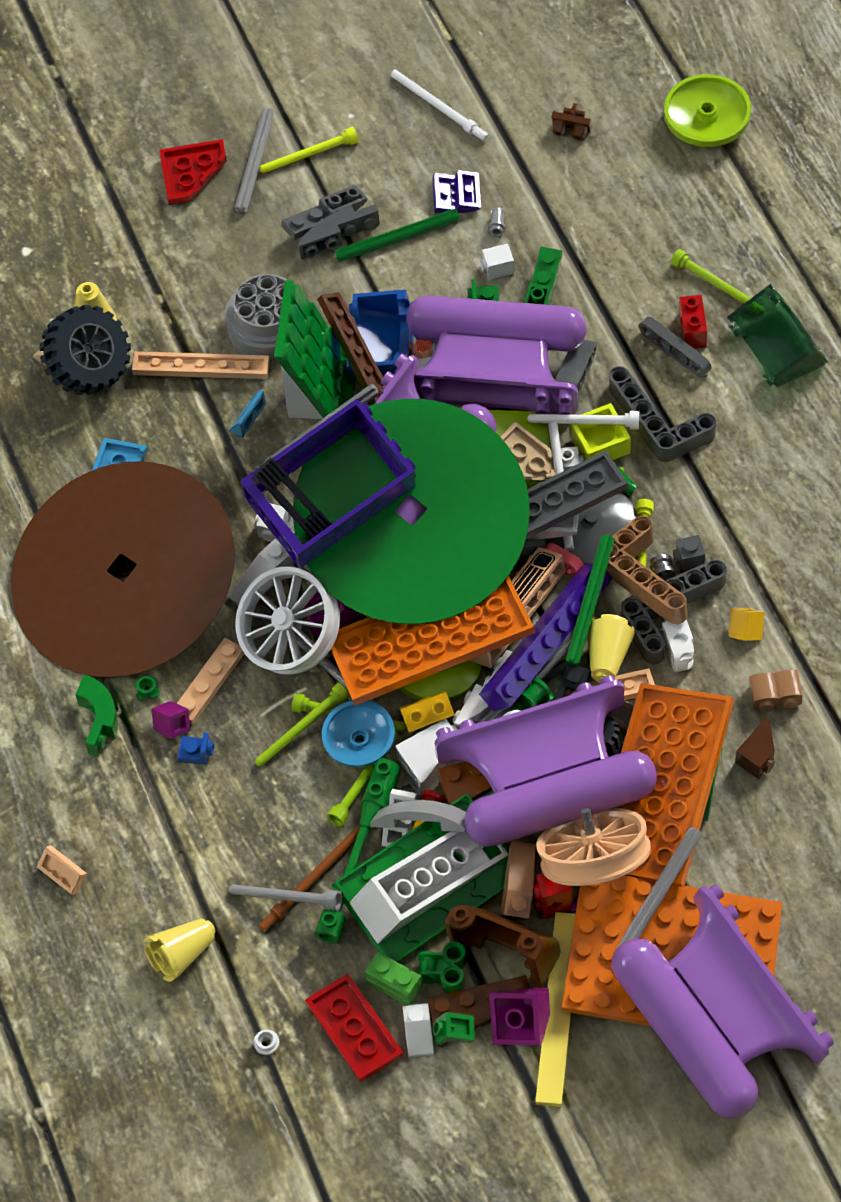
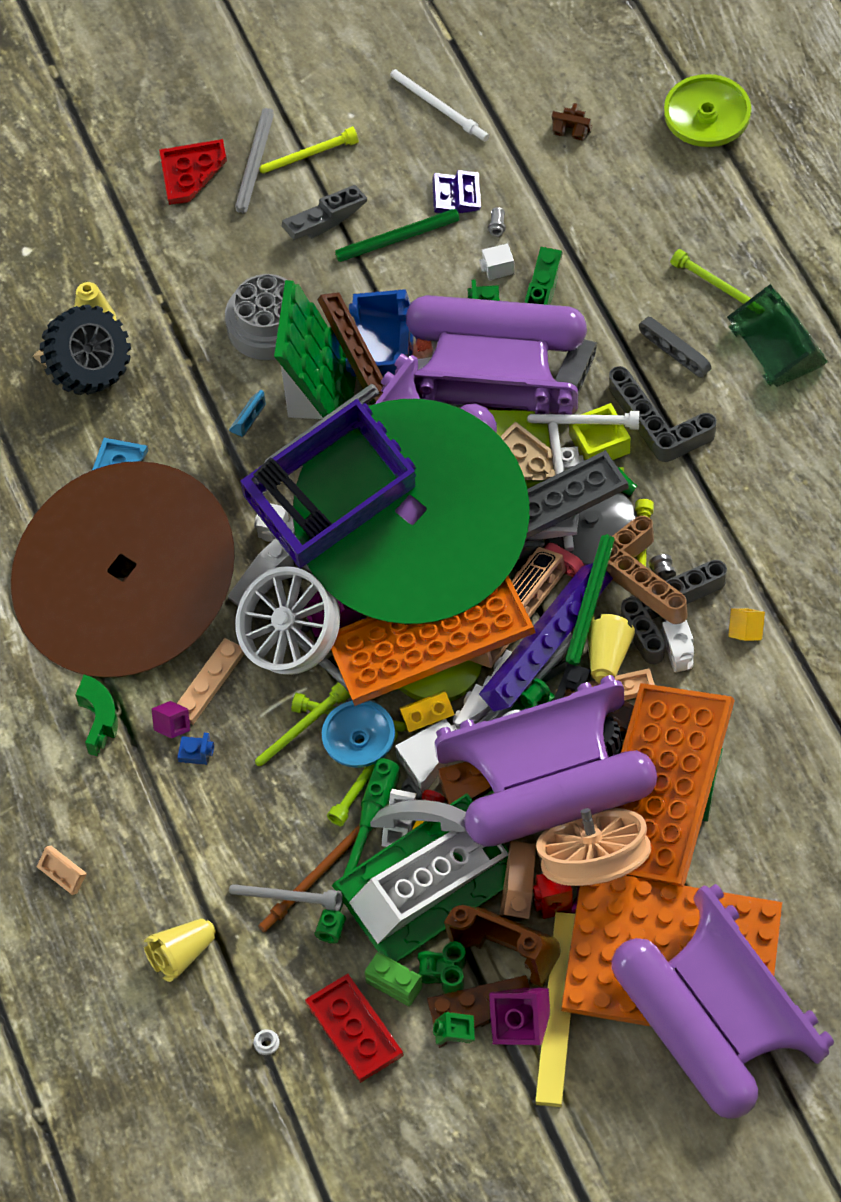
light nougat plate [132,351,270,379] -> none
green plate [134,676,160,701] -> none
dark grey slope [298,205,380,259] -> none
white slope [403,1003,434,1058] -> none
light grey axle [615,827,701,950] -> none
dark grey brick [672,535,706,574] -> none
red brick [679,295,708,348] -> none
reddish brown slope [735,717,775,779] -> none
medium nougat brick [749,670,803,712] -> none

